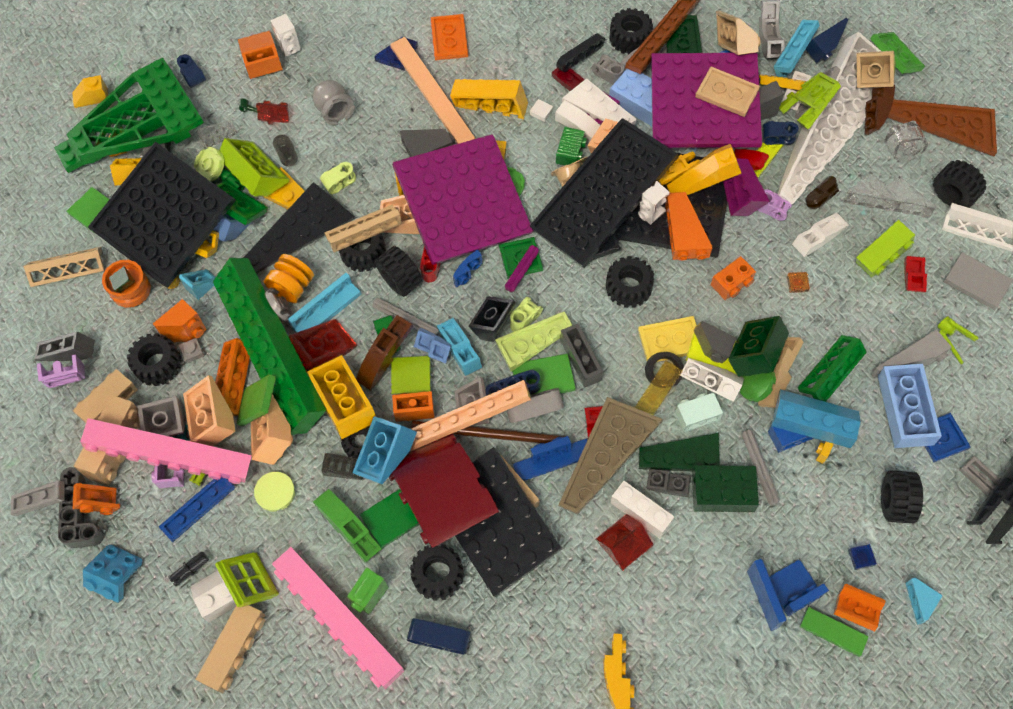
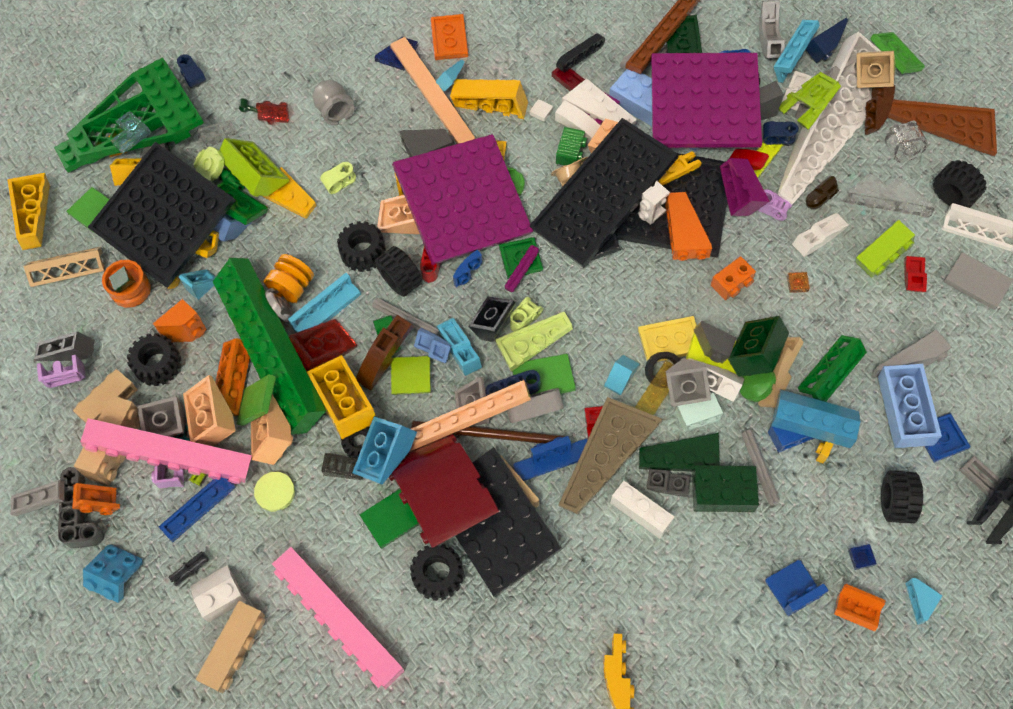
yellow slope [72,75,108,108] -> none
light grey plate [179,338,204,364] -> none
lime piece [215,552,279,607] -> none
orange slope [238,30,283,79] -> none
black wing [243,182,355,273] -> none
white brick [270,14,301,57] -> none
clear smoke plate [273,135,298,166] -> none
bright green slope [313,489,382,563] -> none
tan fence [324,204,402,252] -> none
bright green torso [347,567,389,615] -> none
orange brick [392,391,435,422] -> none
dark blue beam [406,619,471,655] -> none
dark grey brick [560,323,603,388] -> none
light grey piece [591,54,624,85] -> none
clear red slope [596,514,653,571] -> none
black tyre [606,256,654,308] -> none
black tyre [609,8,653,54] -> none
yellow wedge [667,144,741,195] -> none
tan tile [695,67,760,117] -> none
tan slope [716,10,760,55] -> none
blue tile [747,559,787,631] -> none
yellow beam [759,74,807,90] -> none
bright green tile [799,607,869,657] -> none
lime plant [937,316,979,364] -> none
none -> yellow wedge [7,173,50,250]
none -> clear light blue plate [110,111,151,154]
none -> medium azure slope [436,59,465,91]
none -> medium azure slope [604,355,640,395]
none -> light grey slope [666,358,711,407]

